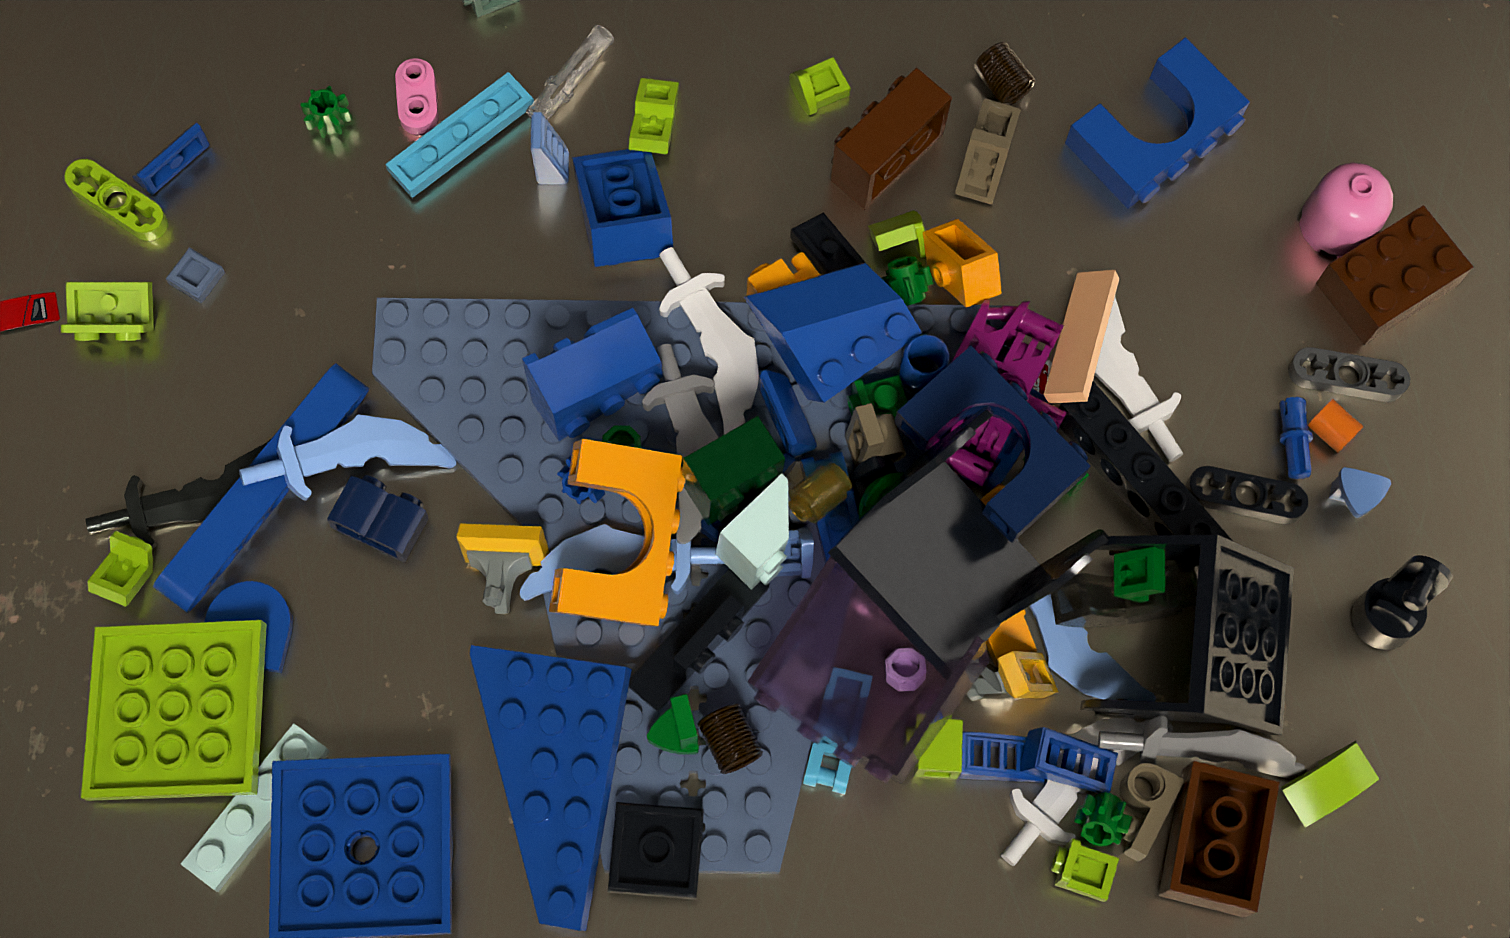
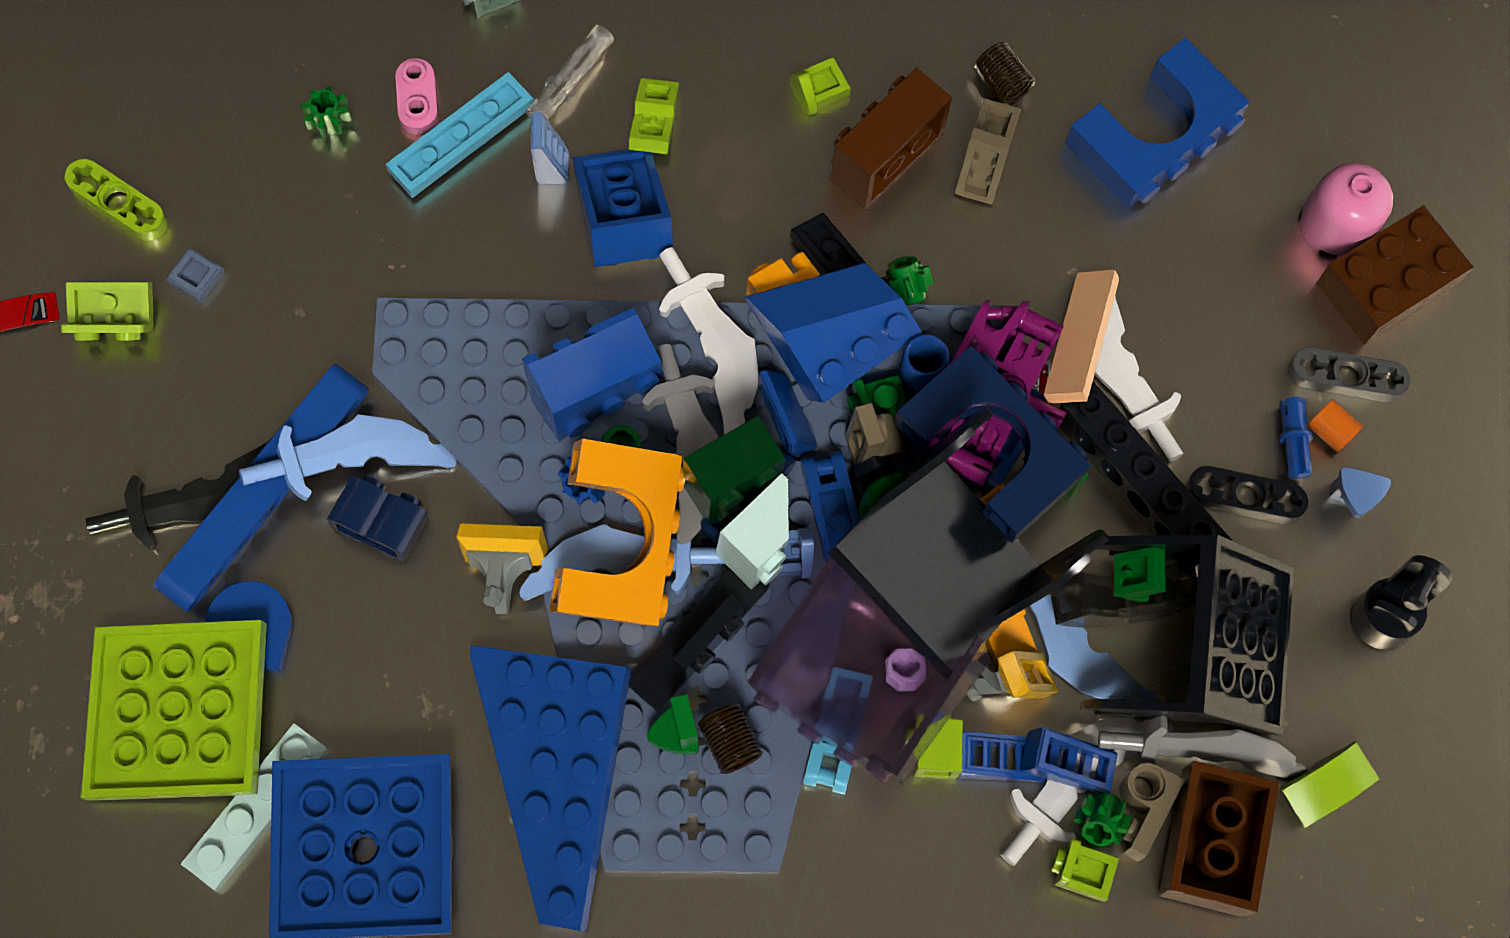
lime bracket [87,531,153,607] -> none
blue slope [132,123,210,196] -> none
black tile [608,802,704,900] -> none
clear yellow brick [788,462,852,524] -> none
lime tile [868,210,926,258] -> none
light orange brick [923,219,1002,308] -> none

